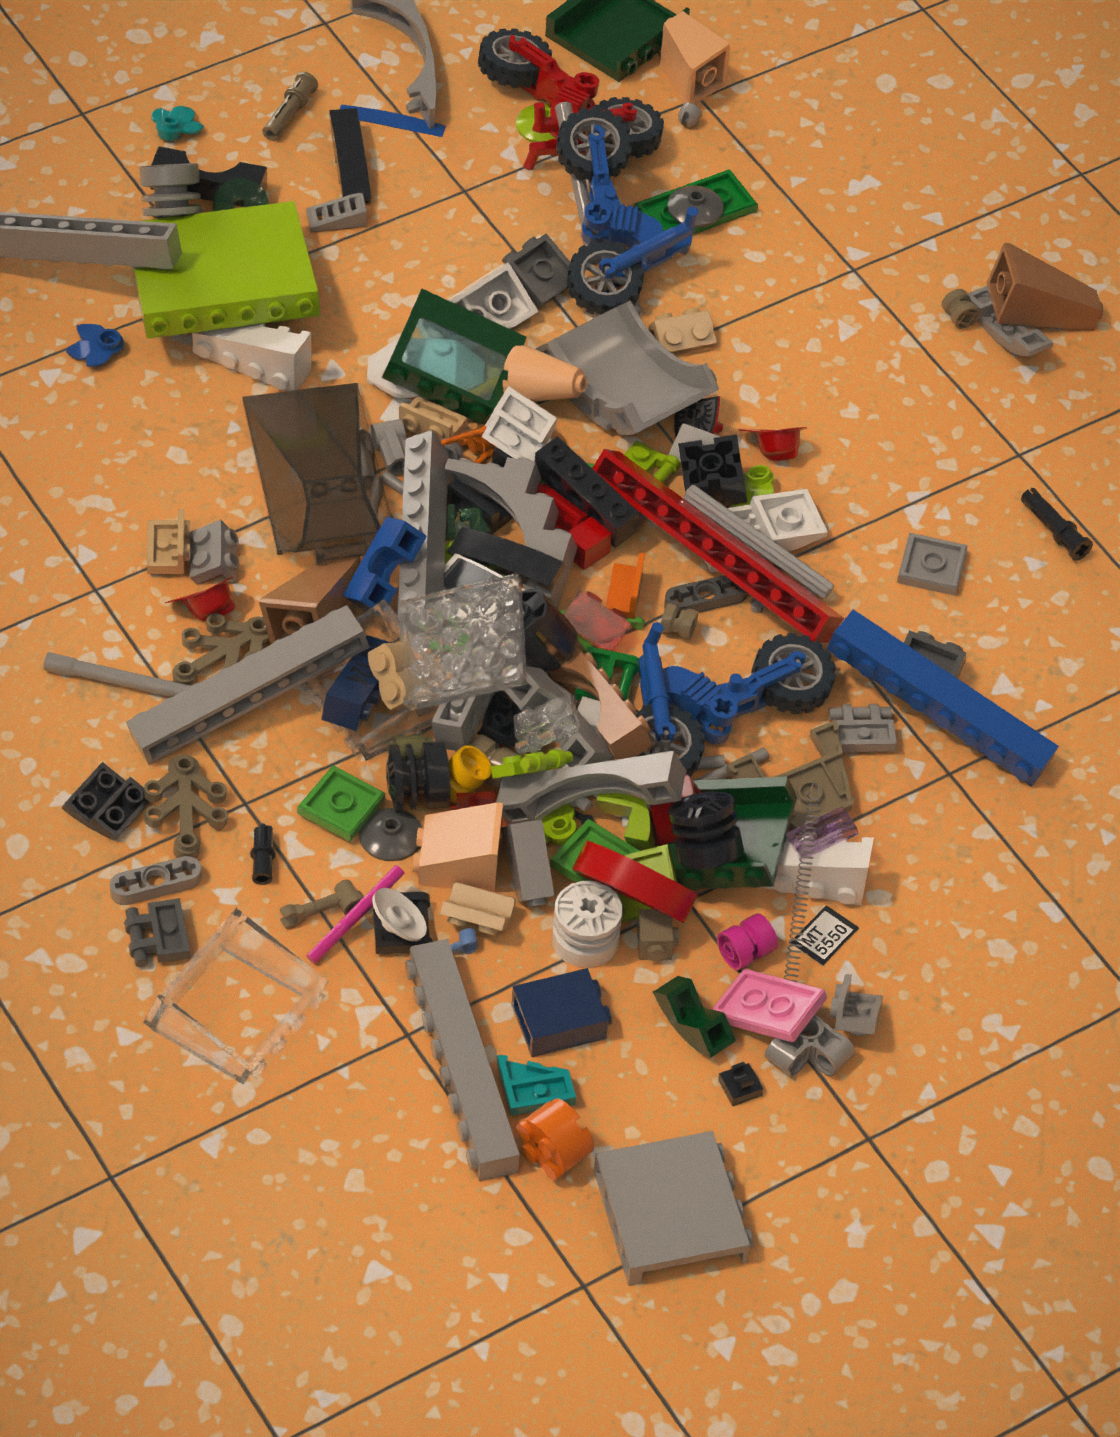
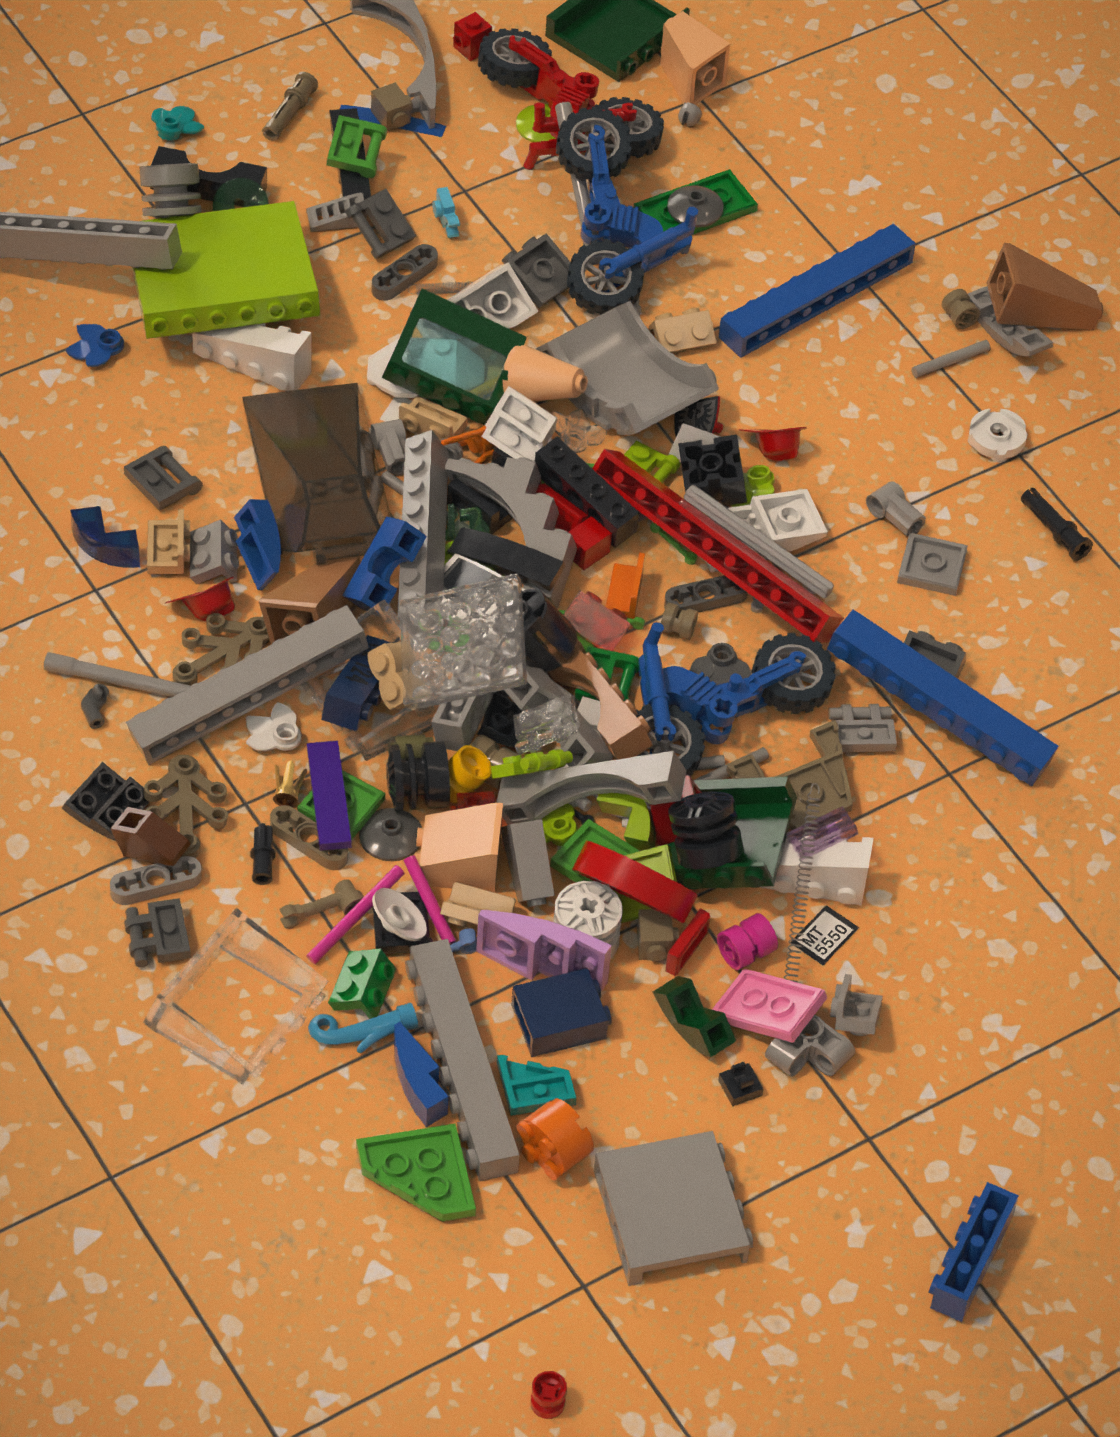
none -> clear blue brick [70,506,140,568]
none -> dark grey arm [81,684,109,729]
none -> reddish brown slope [110,807,191,866]
none -> dark grey plate [124,446,203,510]
none -> blue slope [234,499,281,590]
none -> white plate [246,702,302,751]
none -> dark tan beam [270,805,348,870]
none -> pearl gold piece [273,761,307,807]
none -> dark purple tile [307,740,352,851]
none -> dark azure plant [308,1003,419,1053]
none -> bright green plate [326,115,387,178]
none -> green bracket [328,949,396,1019]
none -> dark grey plate [345,188,416,259]
none -> bright green plate [356,1123,476,1221]
none -> dark tan brick [371,82,413,131]
none -> dark grey beam [371,244,438,301]
none -> blue slope [394,1021,449,1127]
none -> dark pink bar [403,855,456,945]
none -> piece [408,281,473,295]
none -> medium azure plate [432,187,460,238]
none -> red brick [453,12,492,61]
none -> lavender slope [476,910,612,991]
none -> red wheel [530,1371,567,1419]
none -> clear plate [552,408,607,453]
none -> bright green hinge [650,522,697,565]
none -> red tile [665,908,711,976]
none -> dark grey plate [690,643,751,685]
none -> blue brick [719,223,916,358]
none -> light grey piece [866,481,926,536]
none -> light grey bar [911,340,990,378]
none -> blue brick [928,1182,1019,1322]
none -> white plate [968,409,1027,463]

